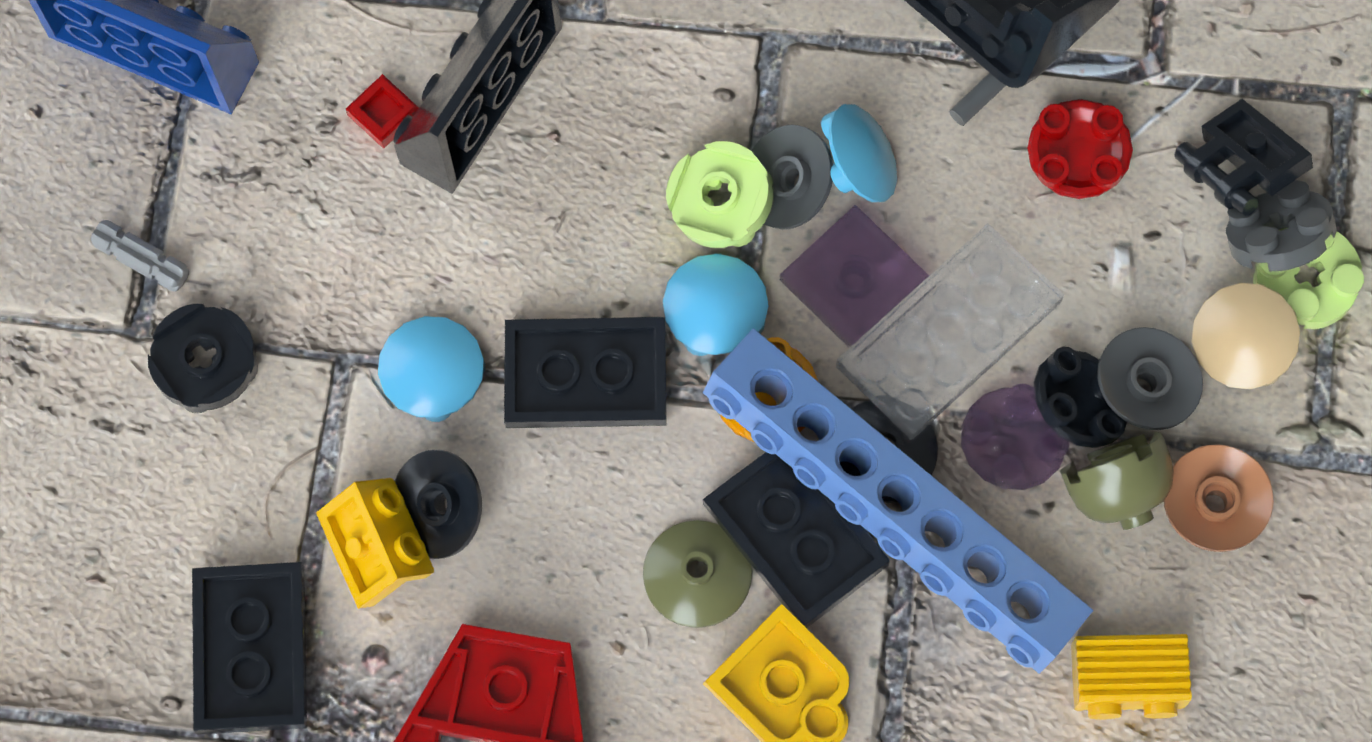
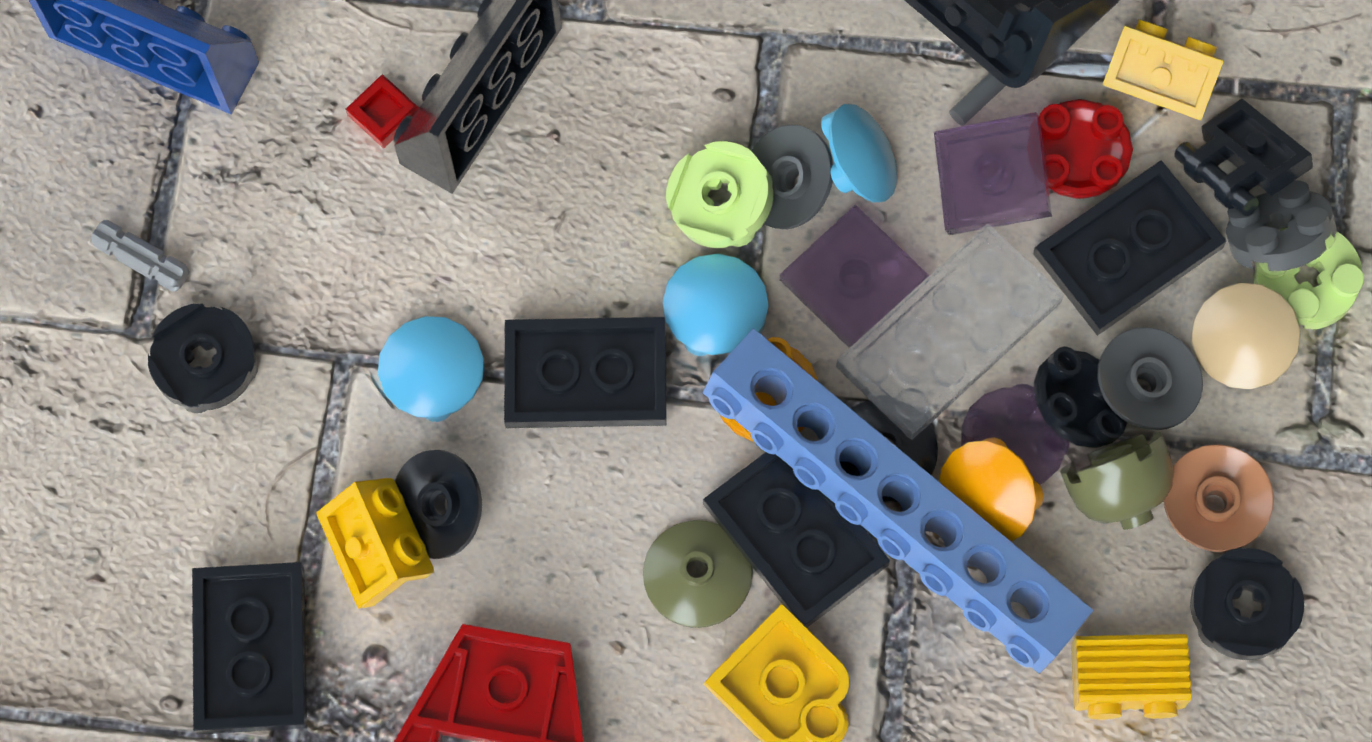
none -> clear purple plate [934,112,1052,235]
none -> light orange dish [939,437,1044,542]
none -> black plate [1033,160,1227,336]
none -> yellow bracket [1102,19,1224,120]
none -> black plate [1190,548,1304,660]

